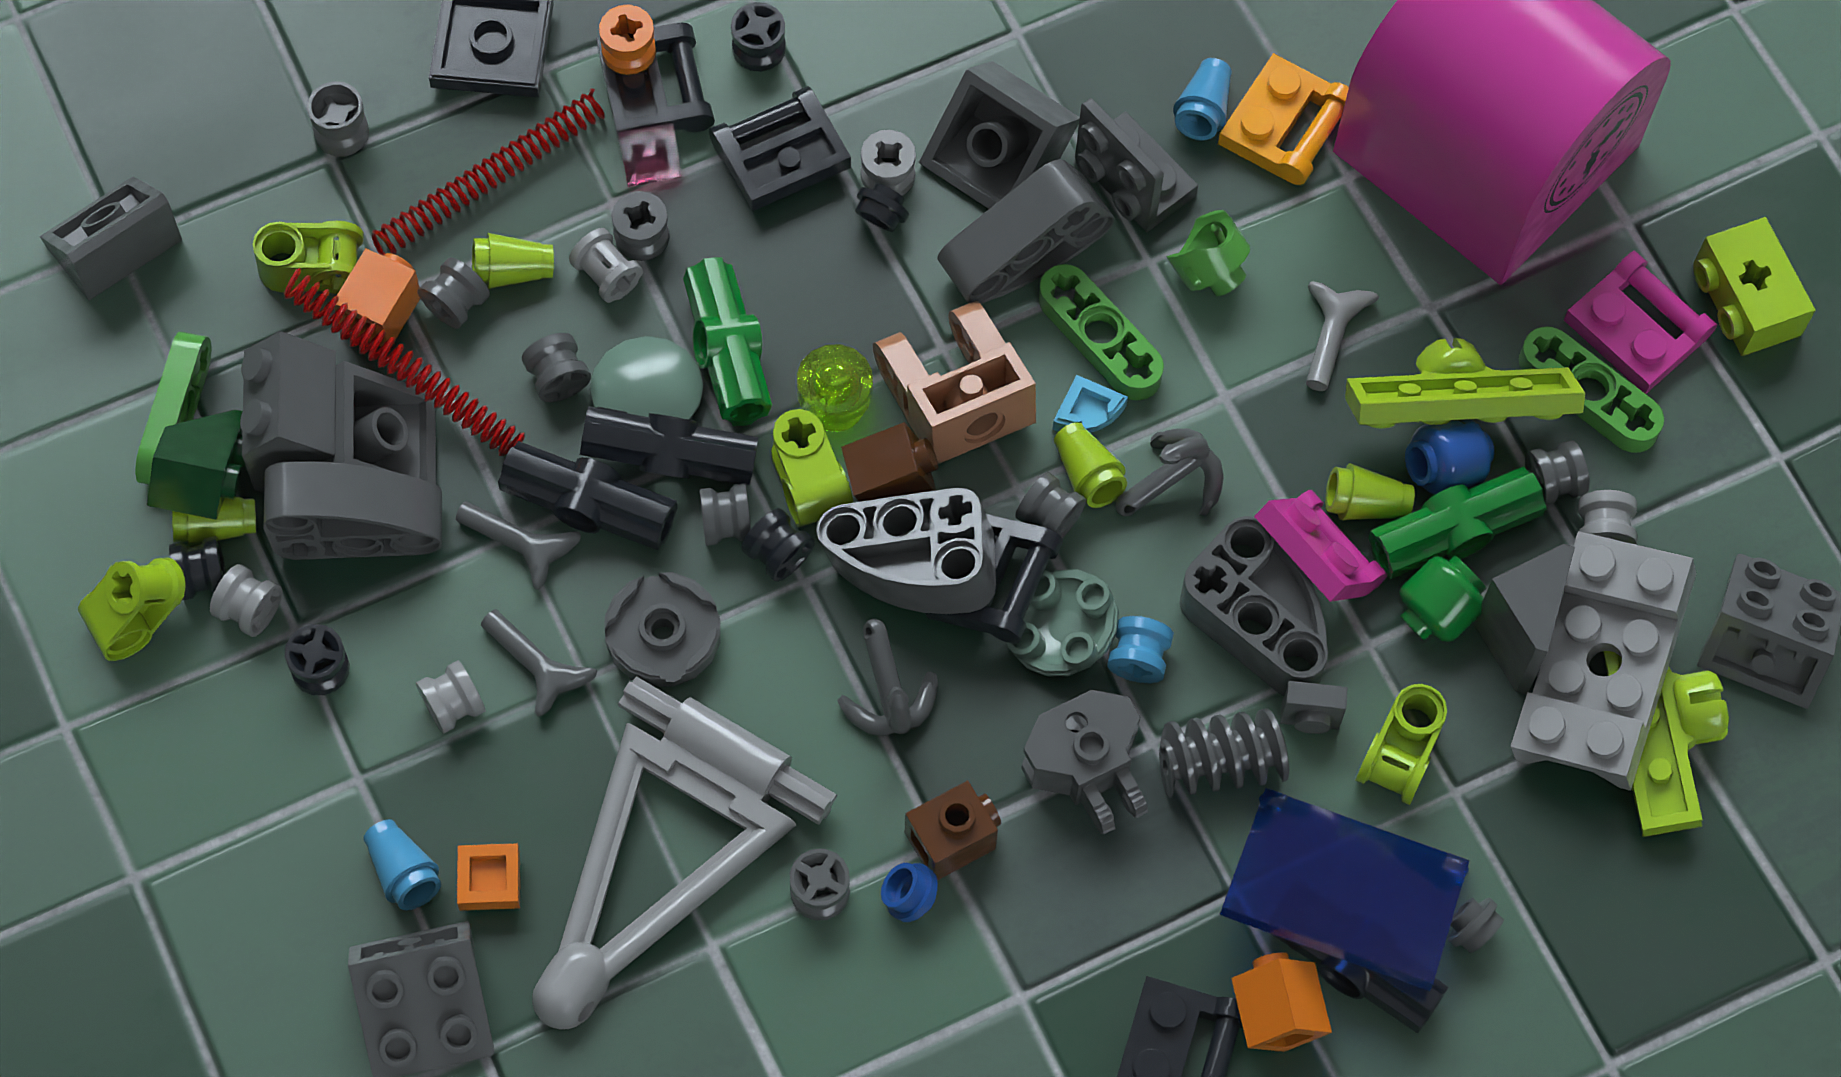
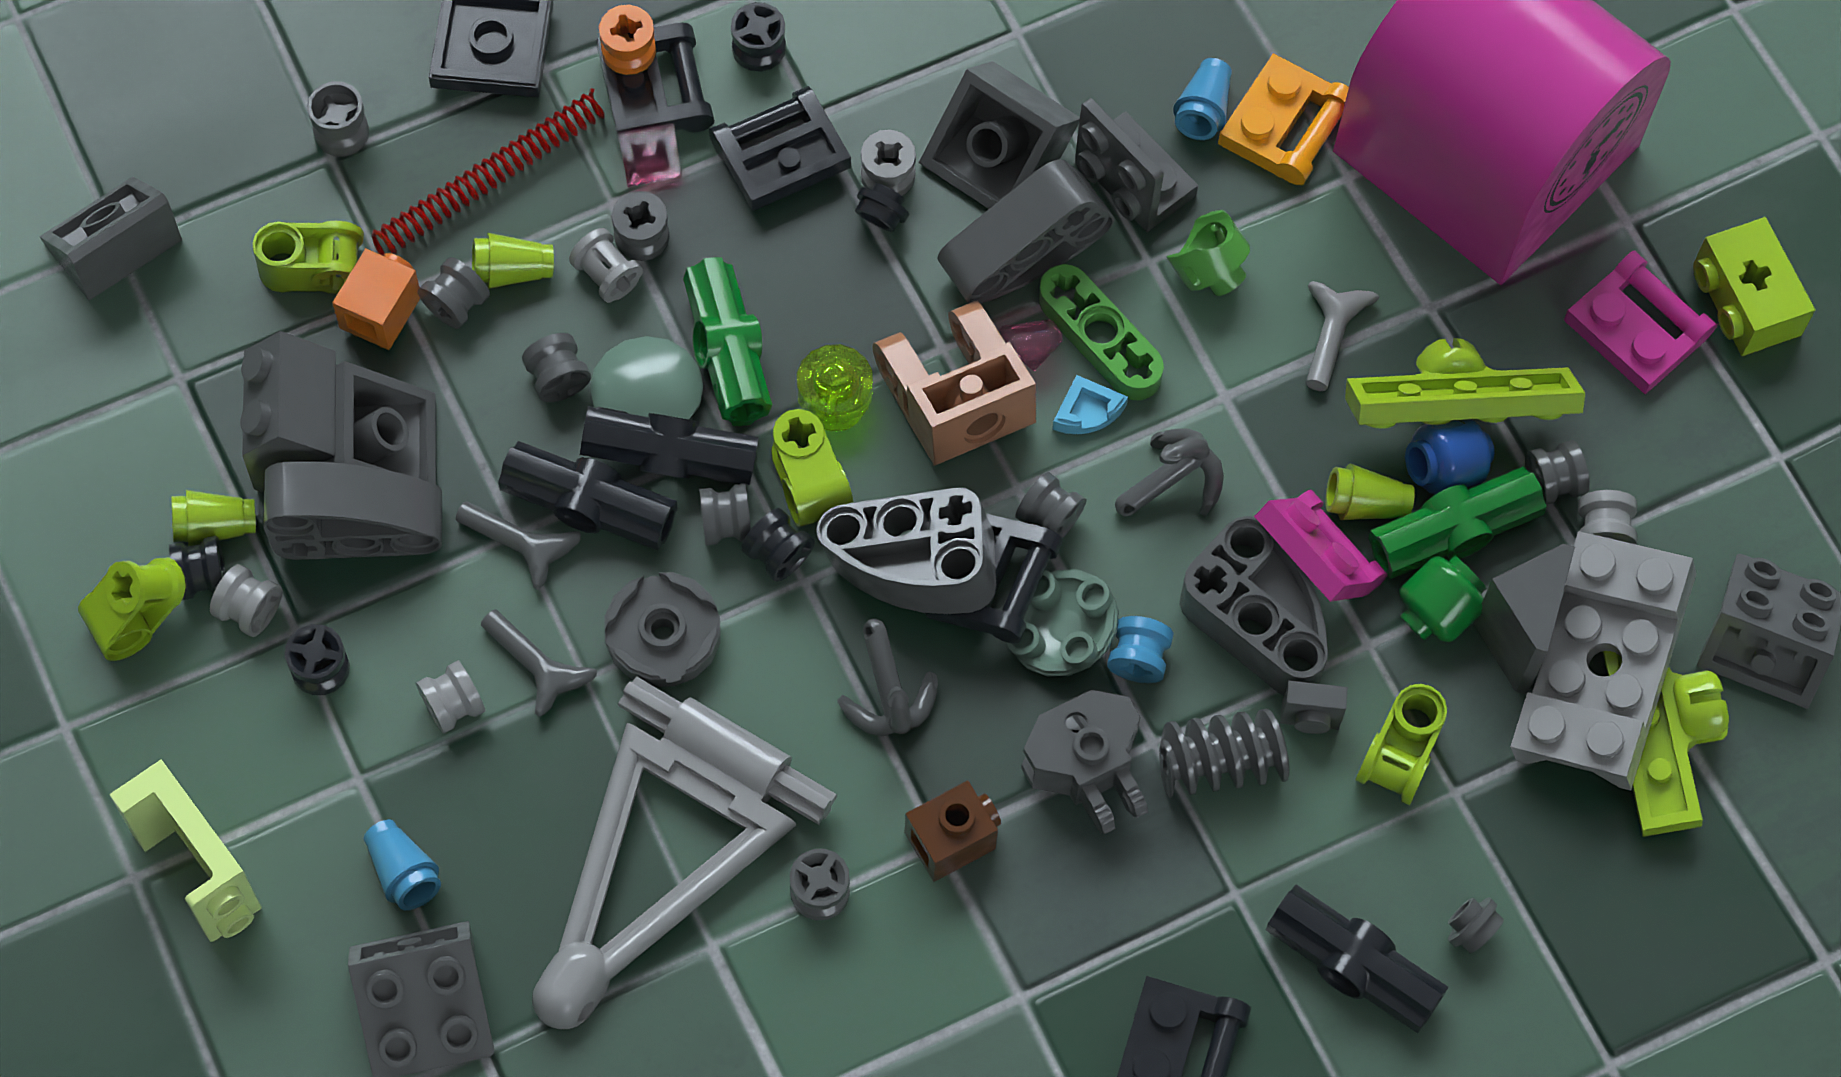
bright green beam [135,331,212,485] -> none
dark green slope [147,409,246,520] -> none
red piece [284,268,525,456] -> none
orange plate [457,843,520,911] -> none
reddish brown brick [841,422,938,502] -> none
blue plate [881,863,938,922] -> none
lime cone [1054,422,1127,508] -> none
clear blue piece [1220,788,1470,991] -> none
orange brick [1231,952,1332,1052] -> none
bright green beam [1519,326,1664,453] -> none
none -> yellowish green panel [109,759,261,942]
none -> clear pink slope [998,319,1063,371]

